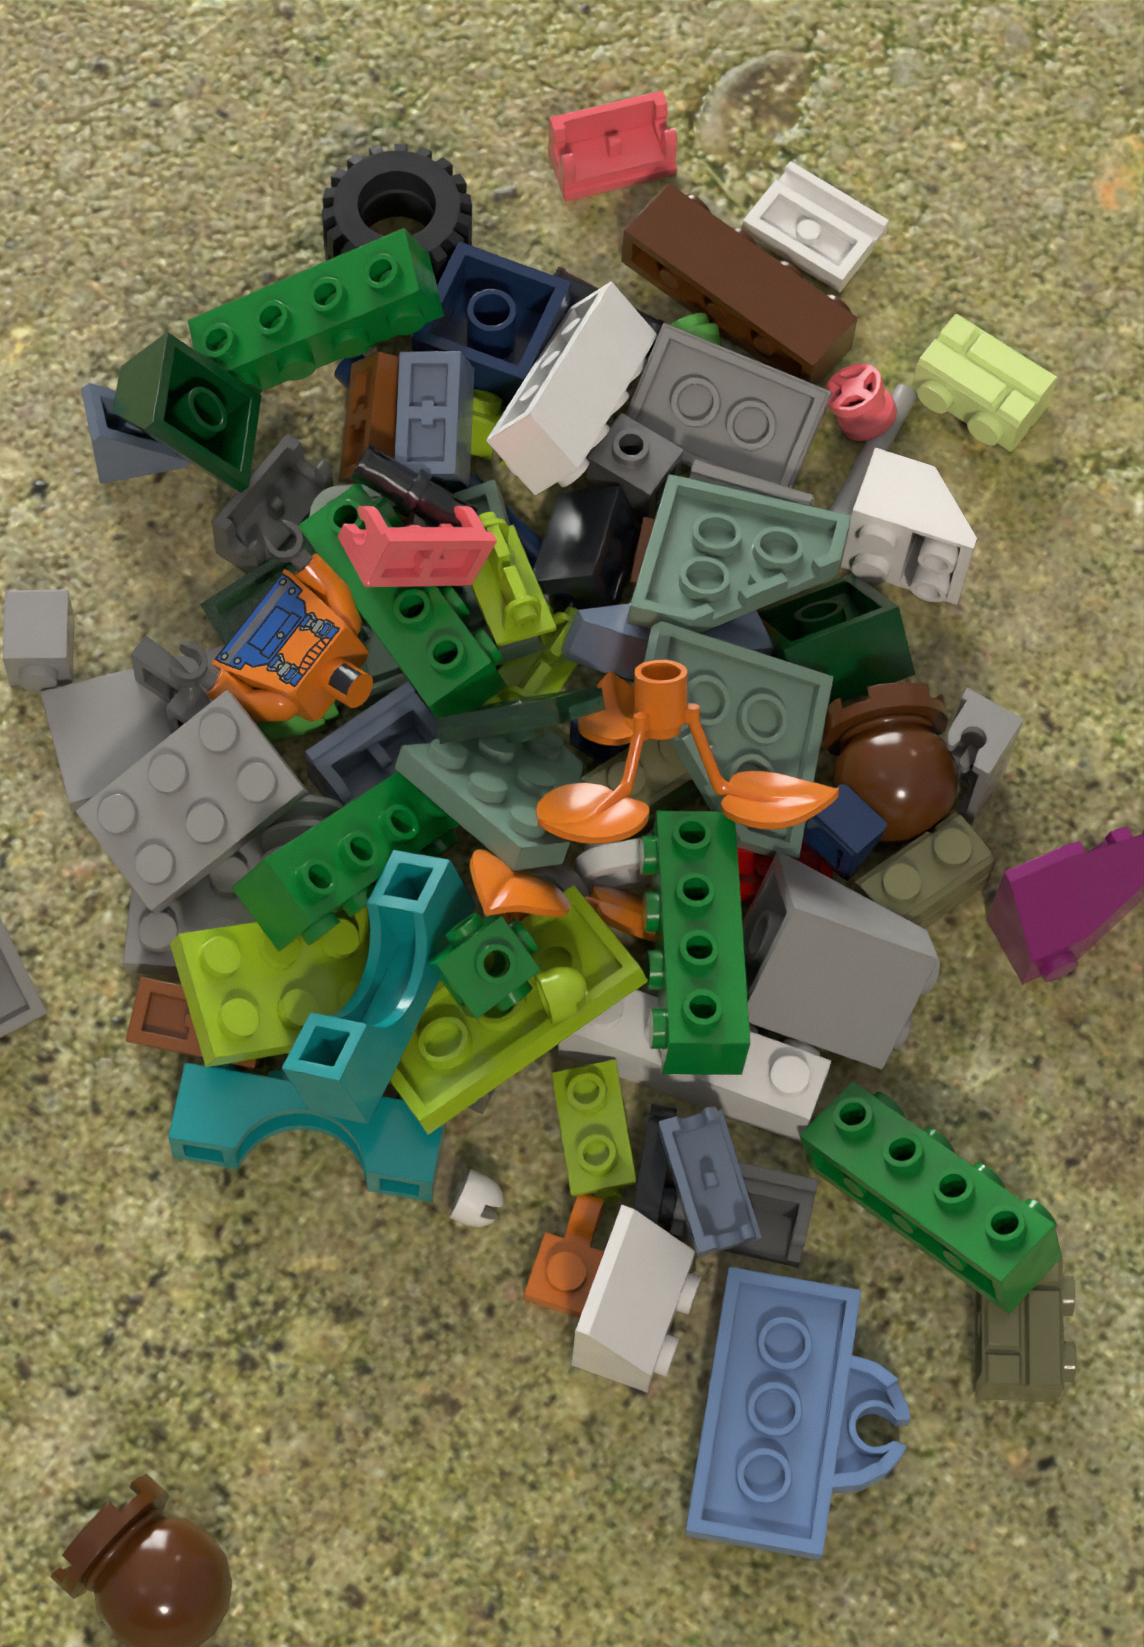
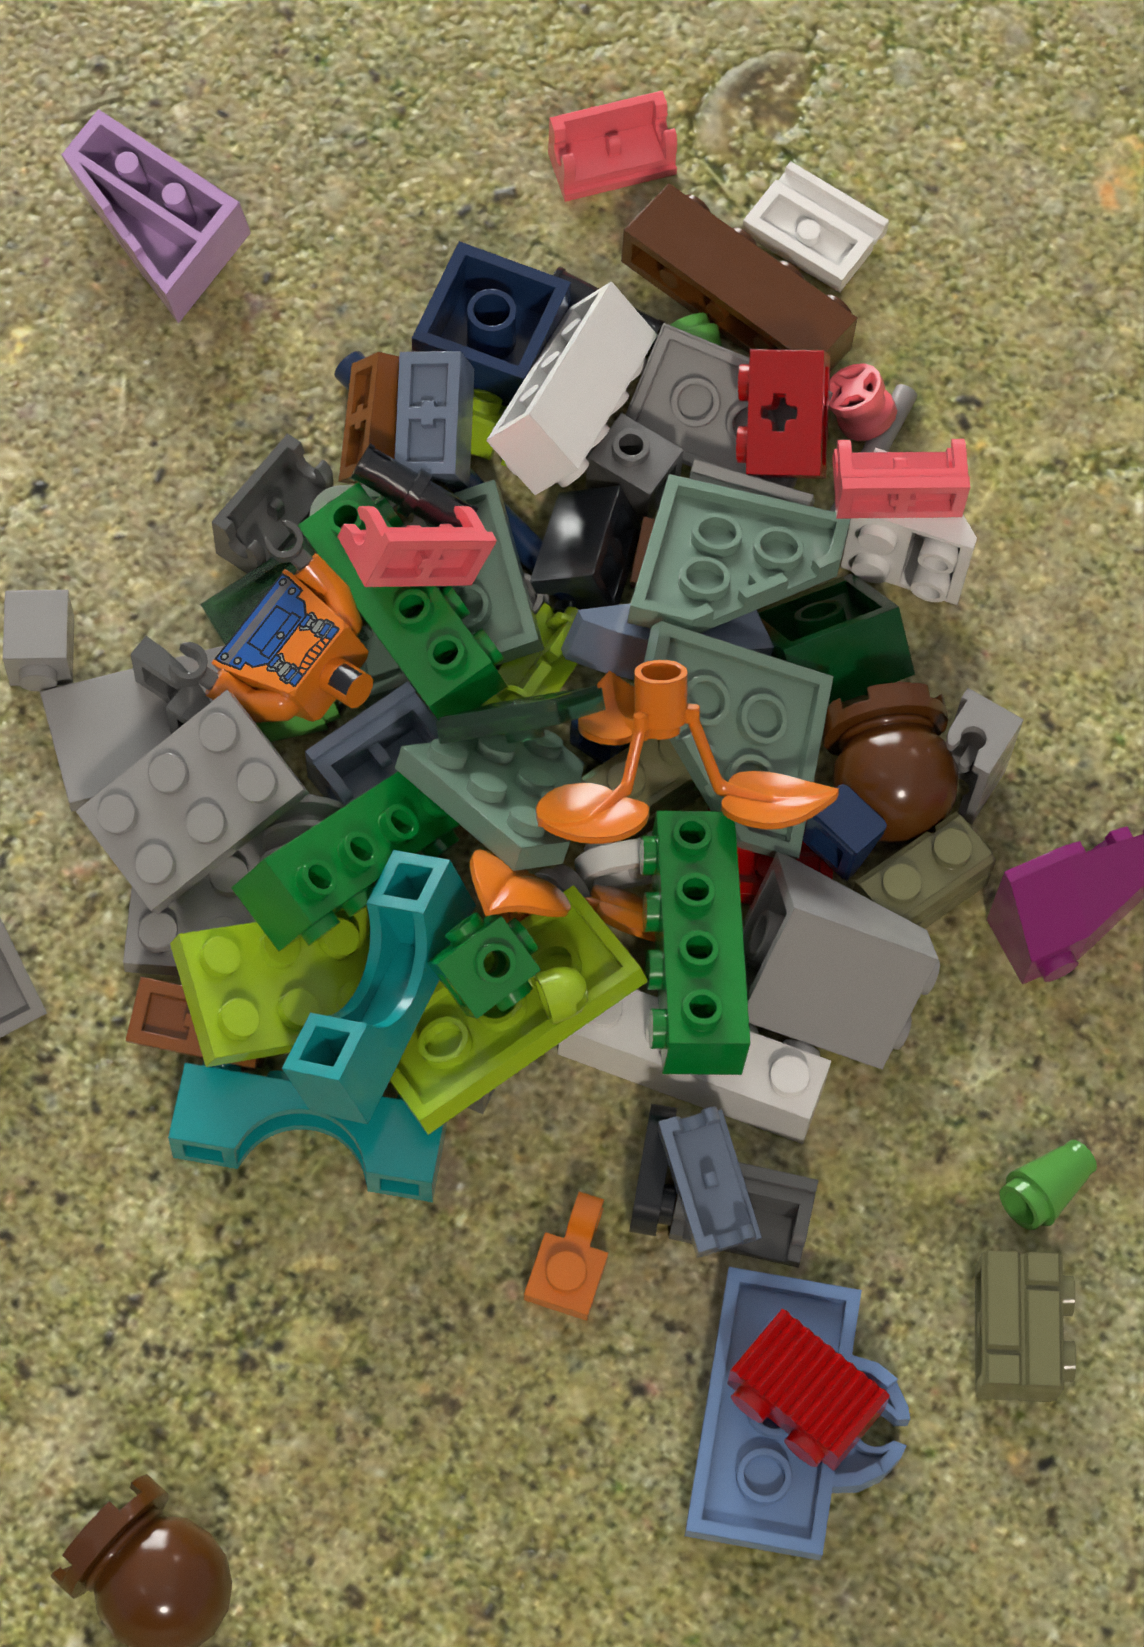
sand blue slope [81,383,191,484] -> none
dark green slope [112,332,262,493] -> none
green brick [188,228,444,394] -> none
black tyre [322,144,472,285] -> none
white hinge [449,1169,504,1228] -> none
lime hinge [471,512,557,647] -> none
lime hinge [552,1059,637,1204] -> none
white slope [571,1205,702,1393] -> none
green brick [799,1081,1062,1314] -> none
yellowish green brick [911,314,1058,452] -> none
none -> lavender wedge [62,109,251,324]
none -> red brick [727,1309,890,1471]
none -> red brick [736,349,830,479]
none -> coral hinge [832,439,970,519]
none -> bright green cone [999,1140,1097,1230]

